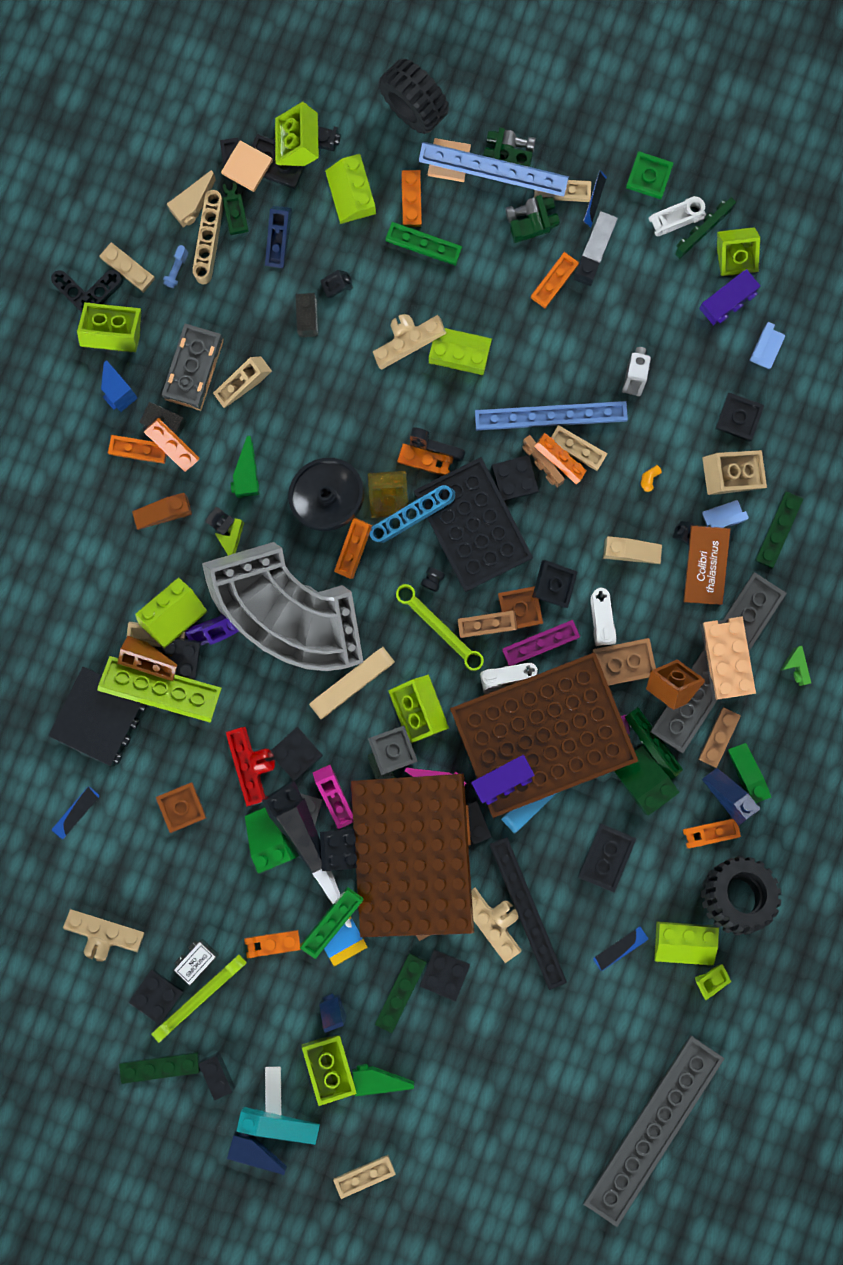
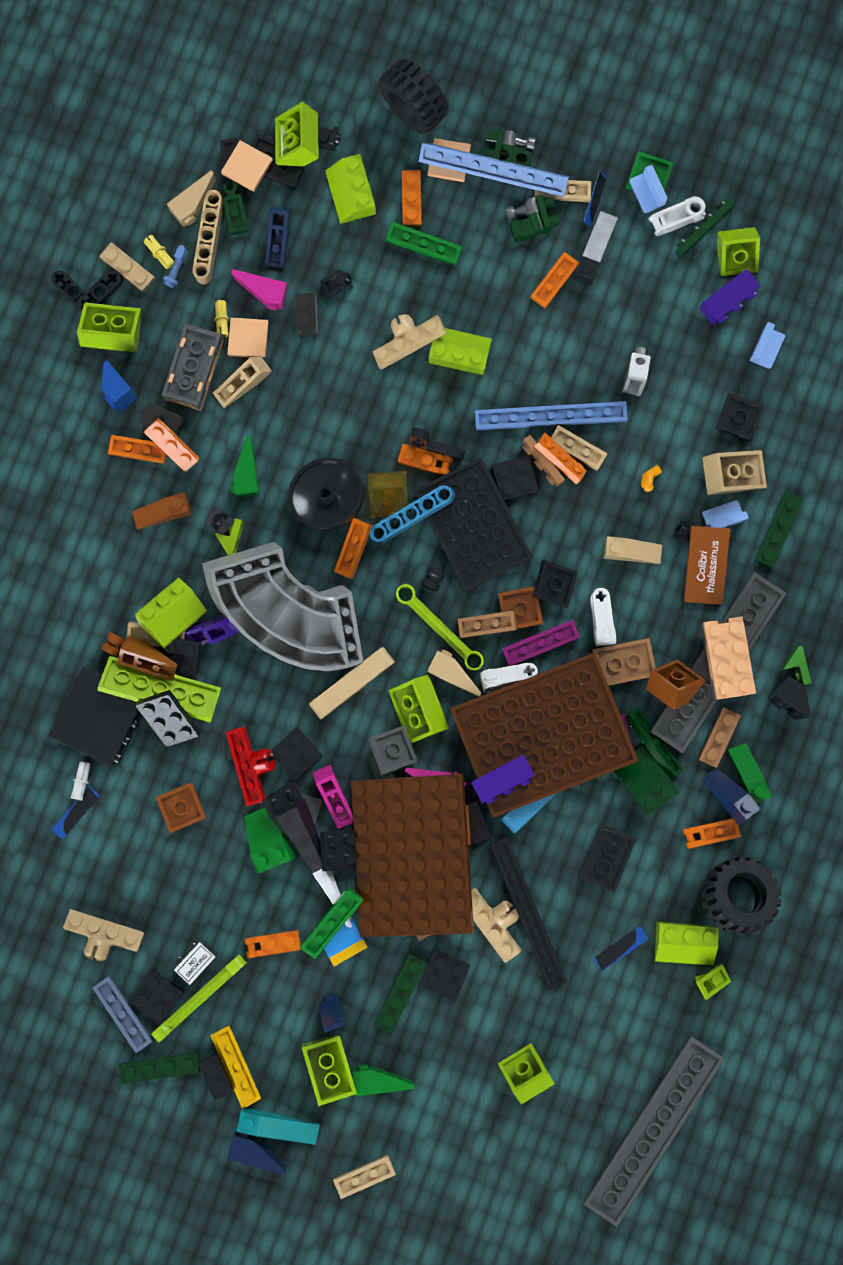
white sticker [265,1067,281,1115] -> none
none -> white axle [70,761,91,801]
none -> sand blue plate [93,976,153,1053]
none -> dark orange wheel [100,631,125,657]
none -> plate [136,690,200,747]
none -> light yellow axle [144,235,174,269]
none -> yellow plate [210,1026,261,1108]
none -> light yellow axle [214,300,229,338]
none -> light nougat tile [227,318,269,359]
none -> dark pink slope [231,269,288,310]
none -> tan slope [427,650,481,697]
none -> lime slope [498,1043,555,1104]
none -> light blue panel [630,165,668,213]
none -> black slope [768,676,811,720]

